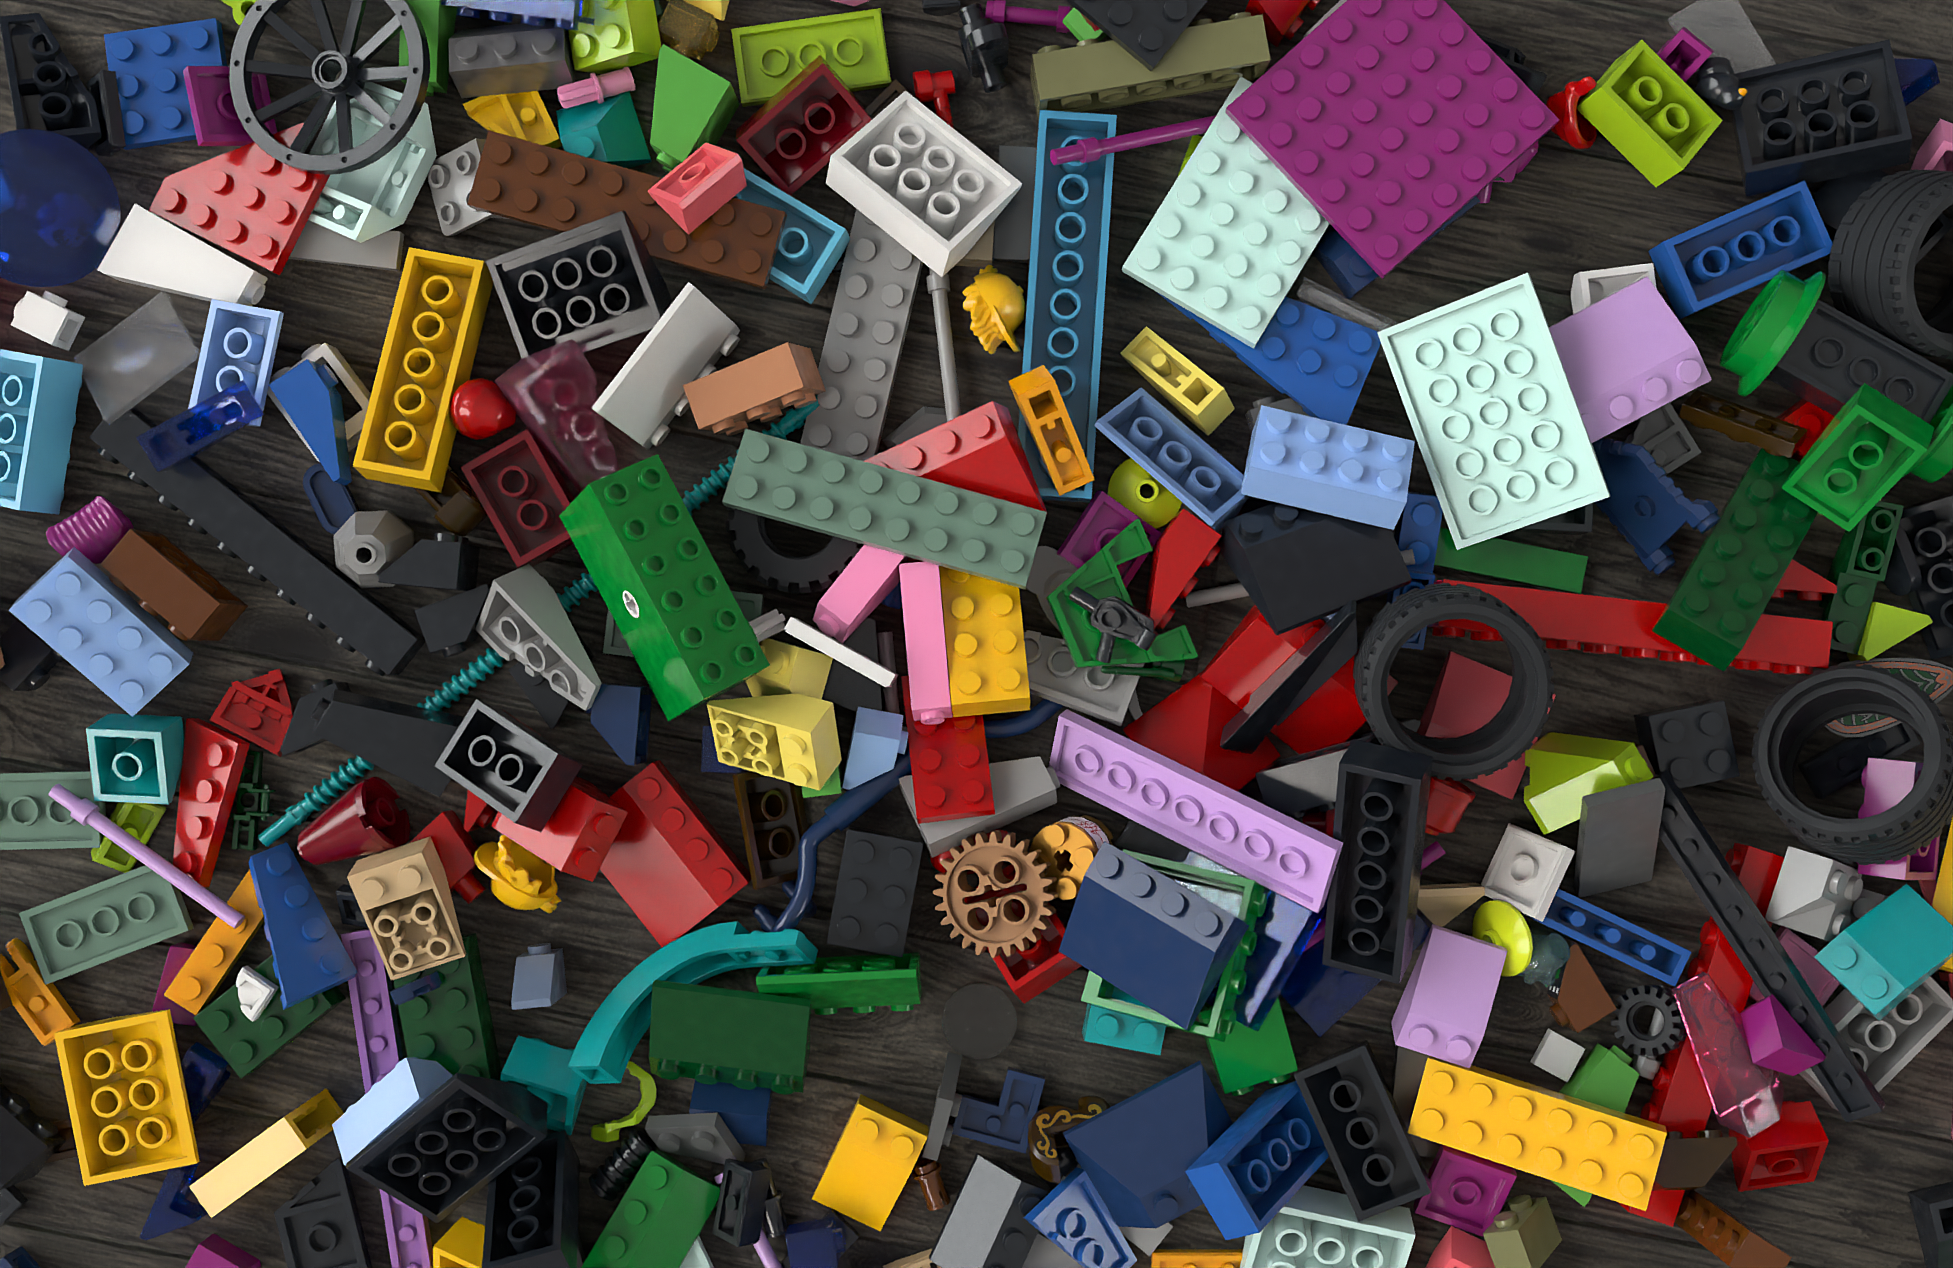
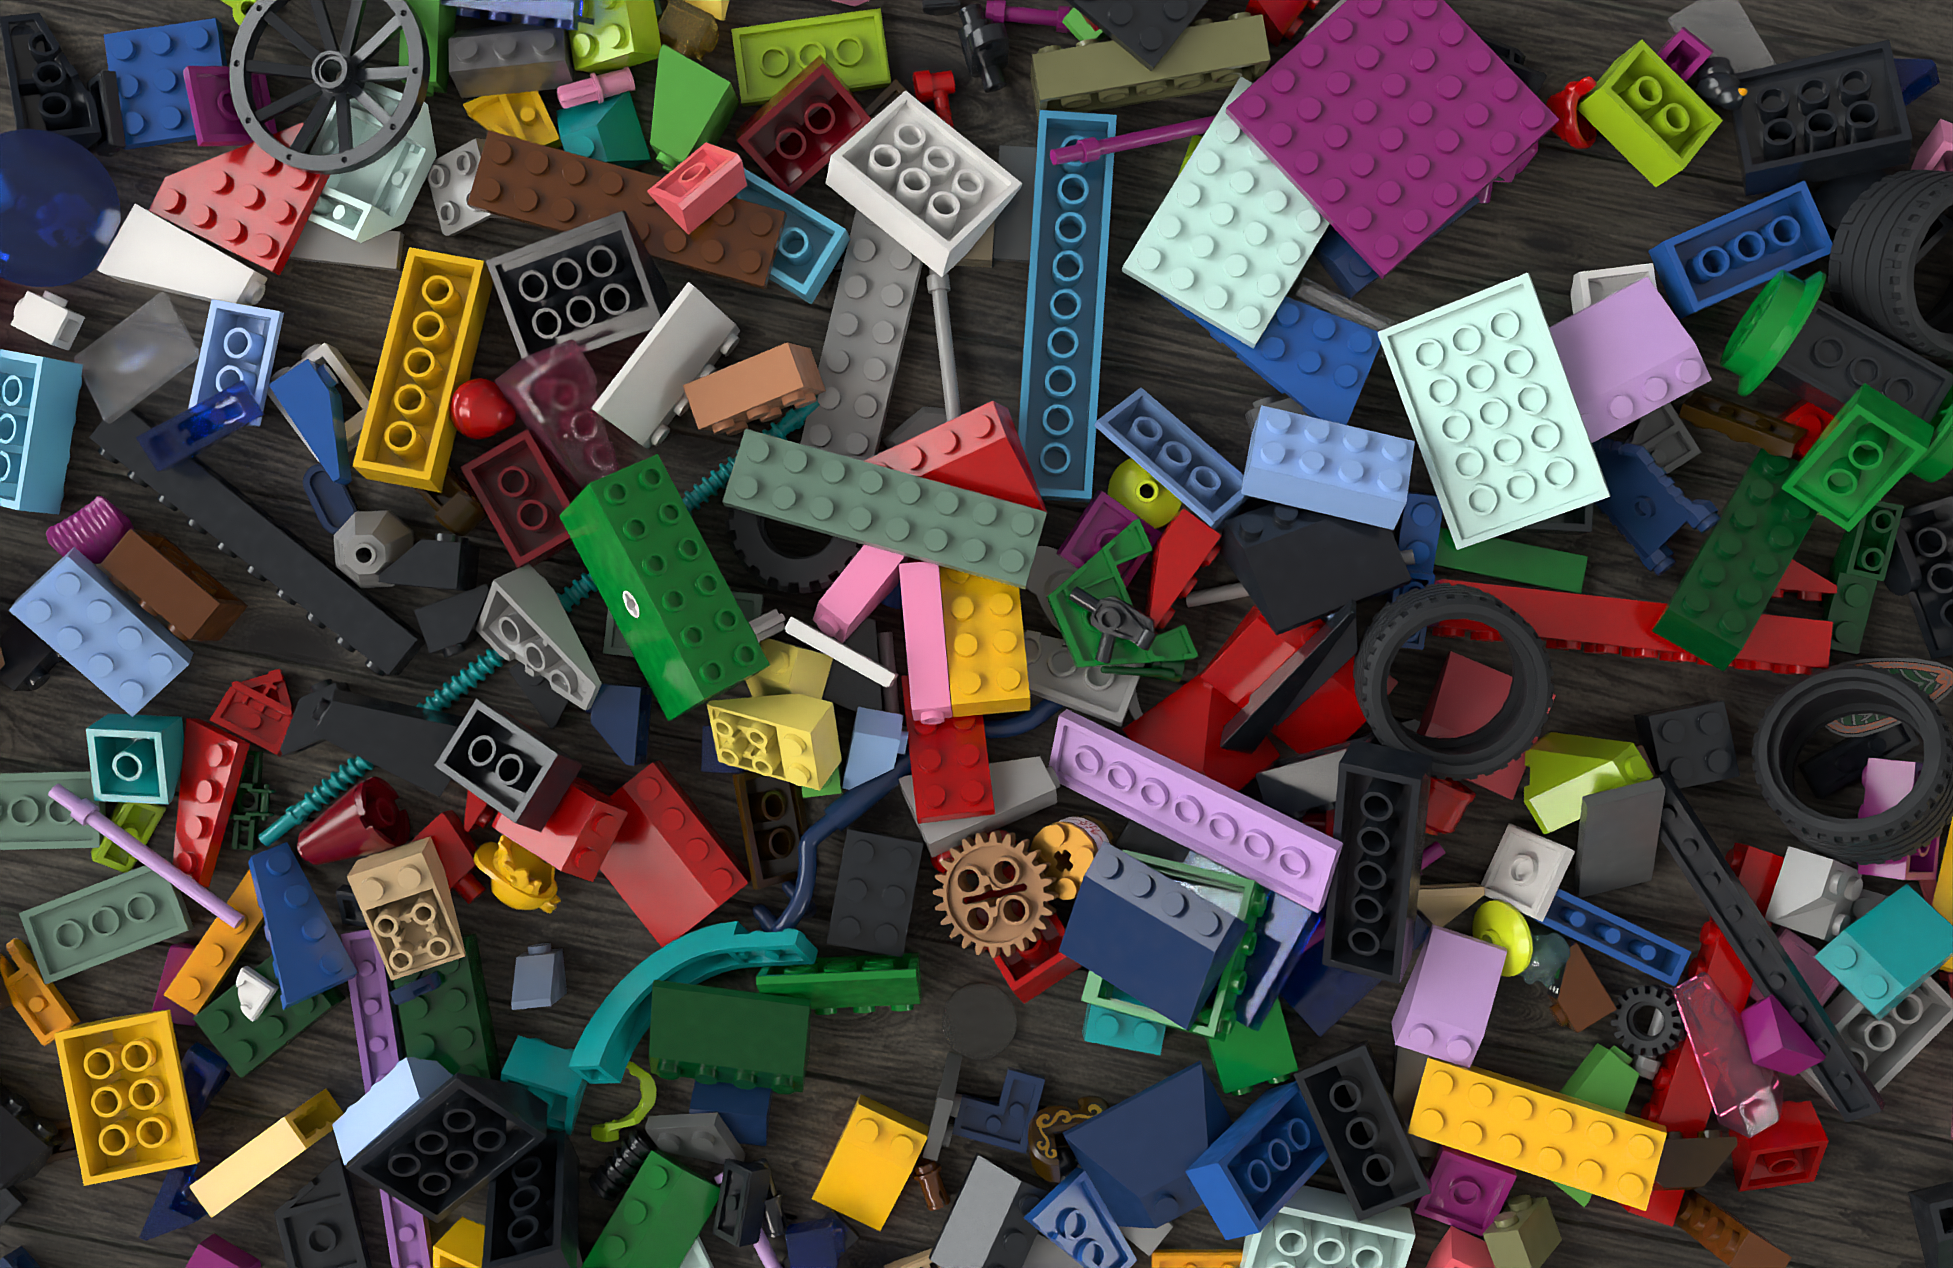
yellow hair [963,265,1026,354] -> none
light orange slope [1008,365,1095,496] -> none
light yellow slope [1120,326,1235,436] -> none
white tile [1530,1028,1585,1082] -> none
lime slope [1847,602,1933,661] -> none

